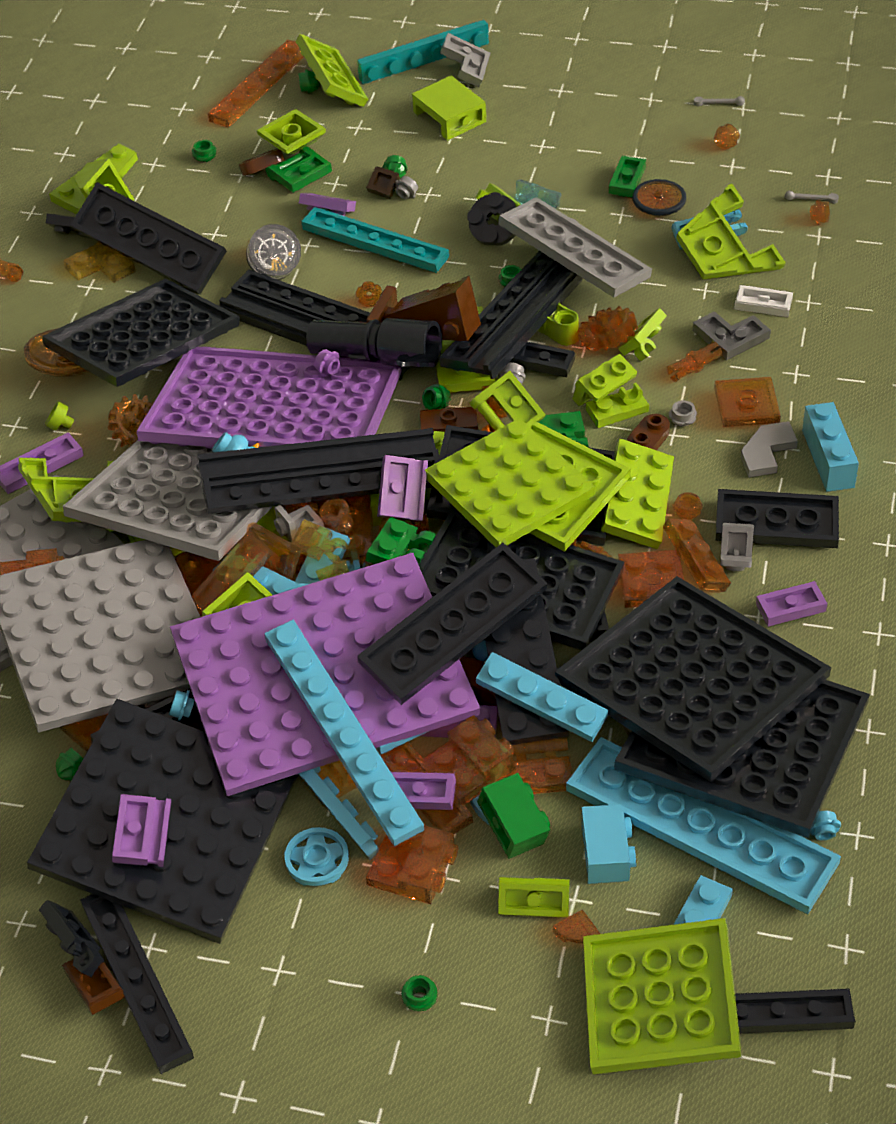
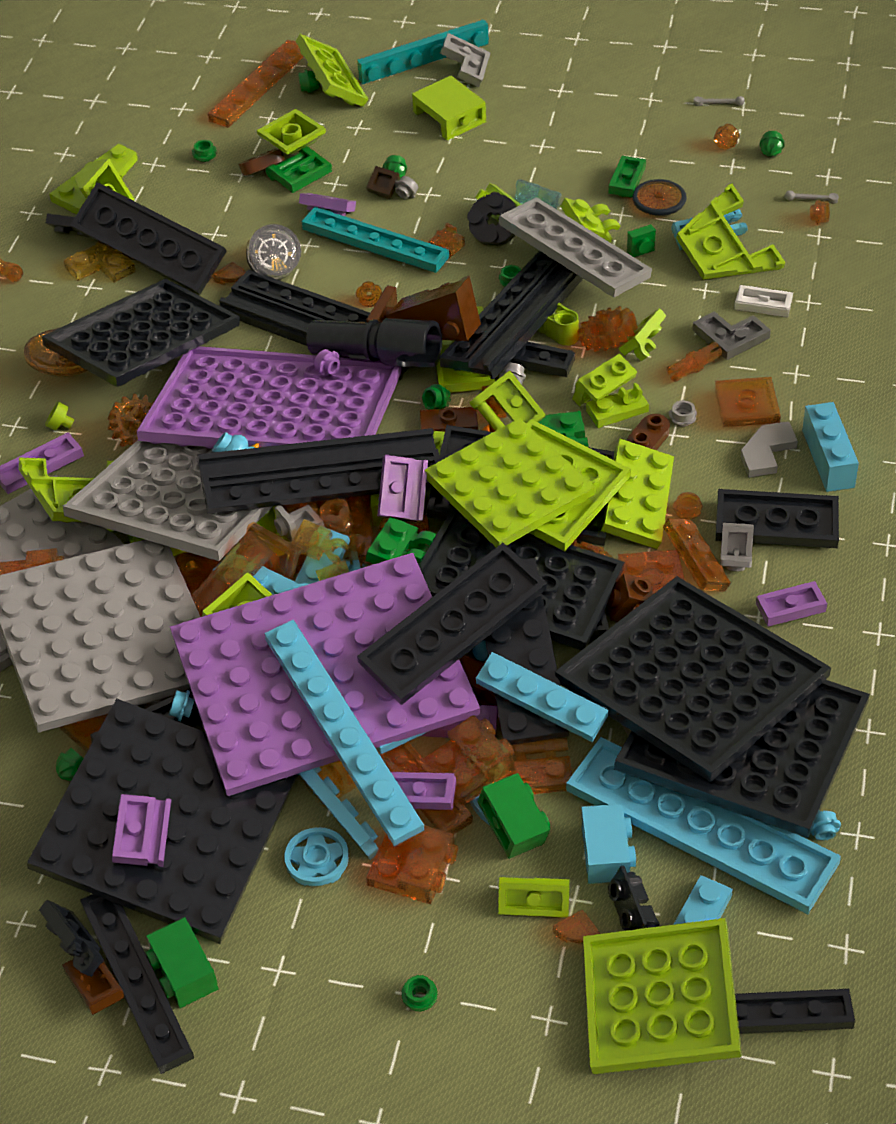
none -> green brick [145,917,219,1008]
none -> clear orange tile [213,262,246,285]
none -> clear orange tile [428,223,465,259]
none -> lime plate [560,198,620,242]
none -> reddish brown bracket [607,574,653,622]
none -> black hinge [607,866,660,931]
none -> green plate [627,224,656,257]
none -> green plate [759,131,785,157]

